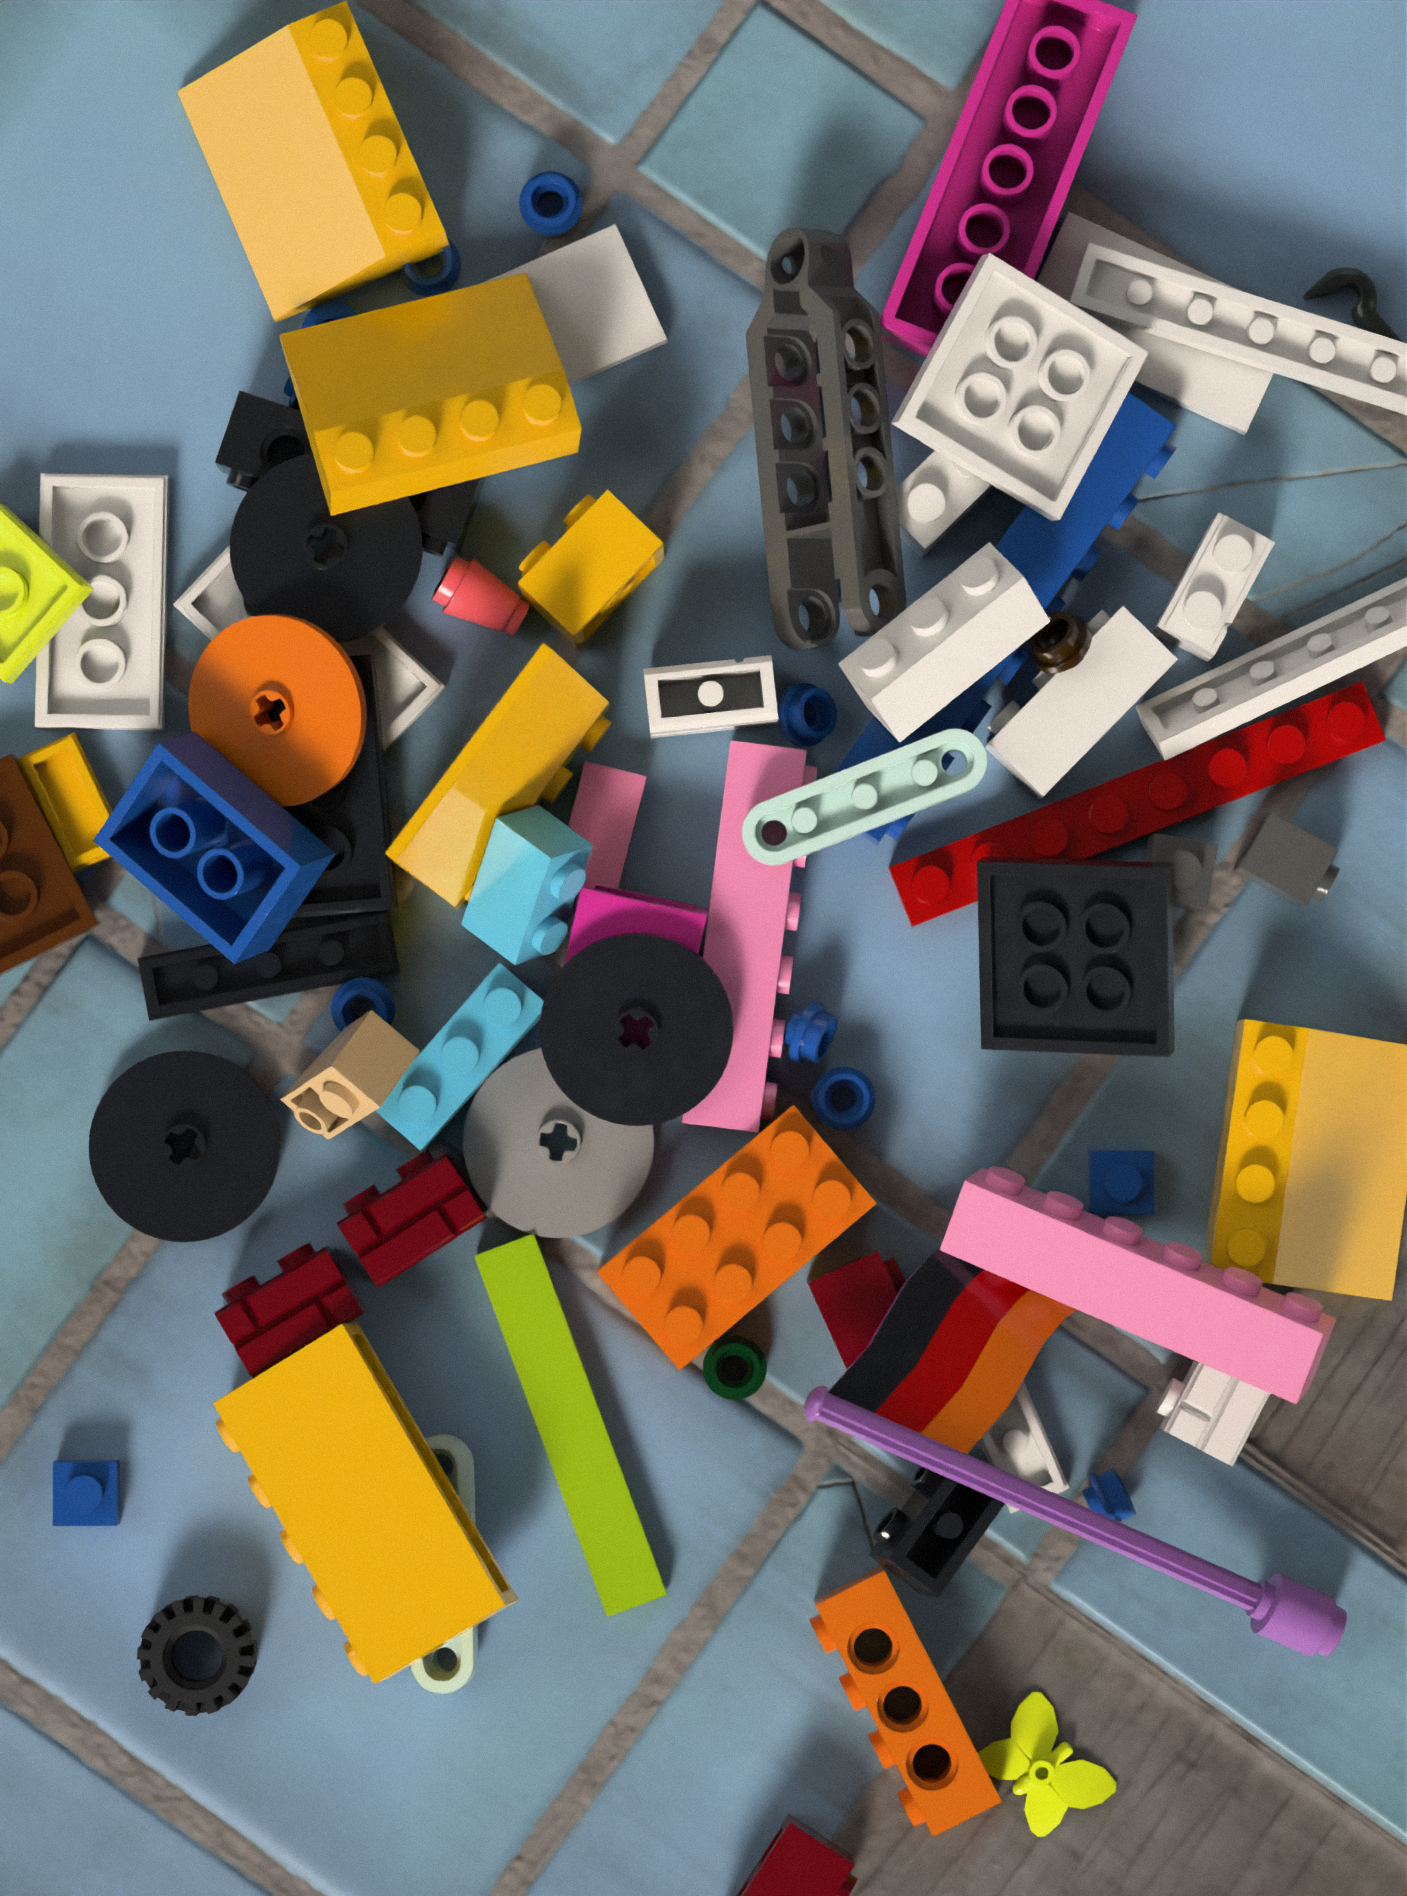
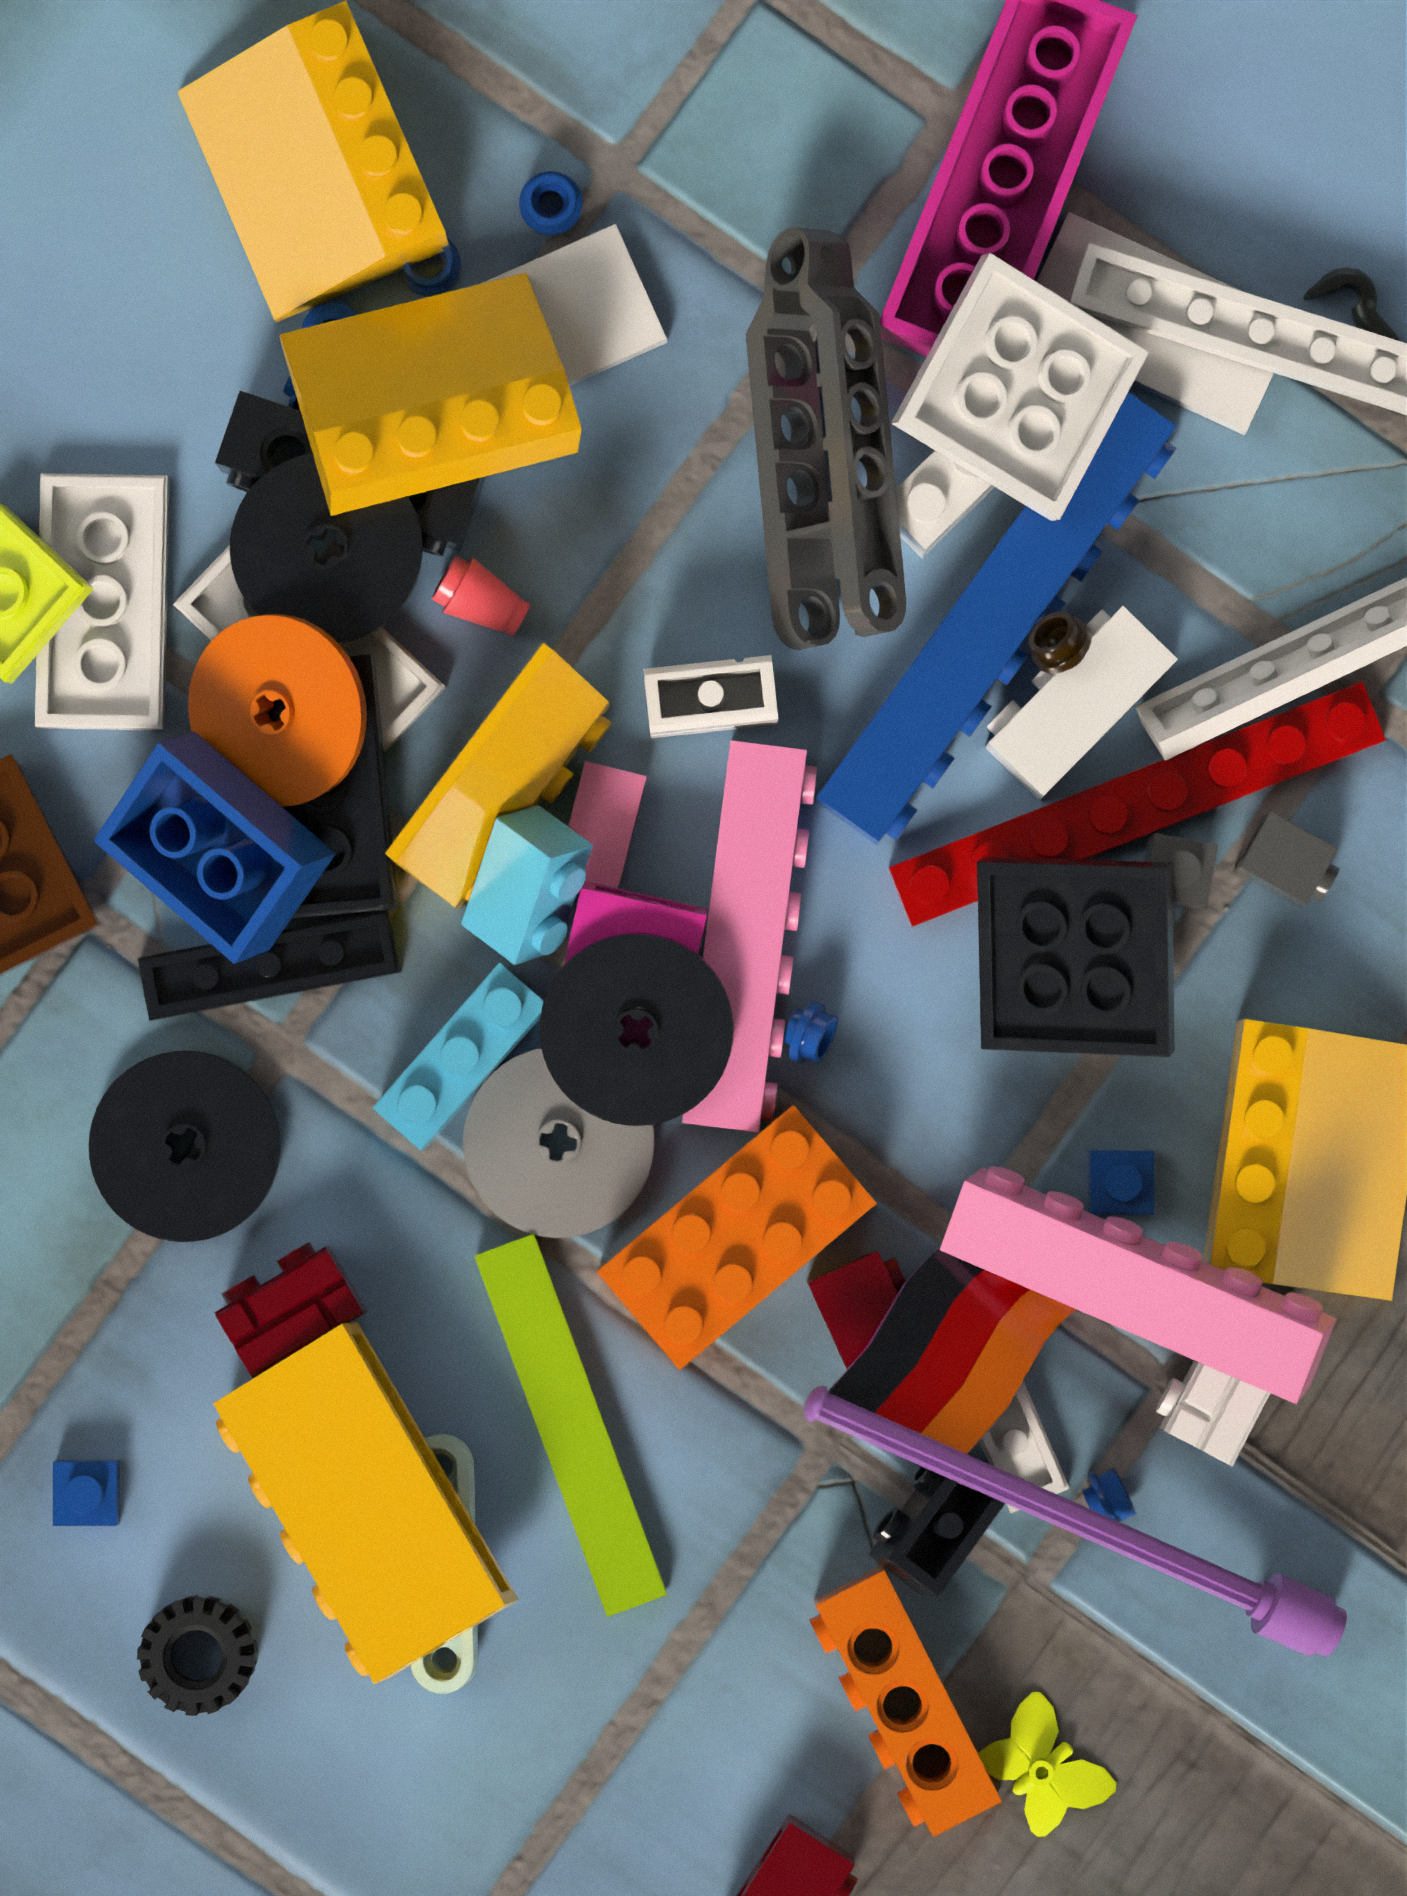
yellow tile [17,732,113,874] -> none
tan slope [280,1010,420,1140] -> none
blue plate [331,977,396,1032] -> none
dark red brick [337,1150,488,1288] -> none
yellow brick [518,489,665,649] -> none
dark green plate [703,1336,767,1400] -> none
light aqua plate [742,729,987,866] -> none
blue plate [777,683,837,747] -> none
blue plate [812,1067,876,1131] -> none
white brick [838,542,1050,743] -> none
white brick [1152,512,1275,662] -> none

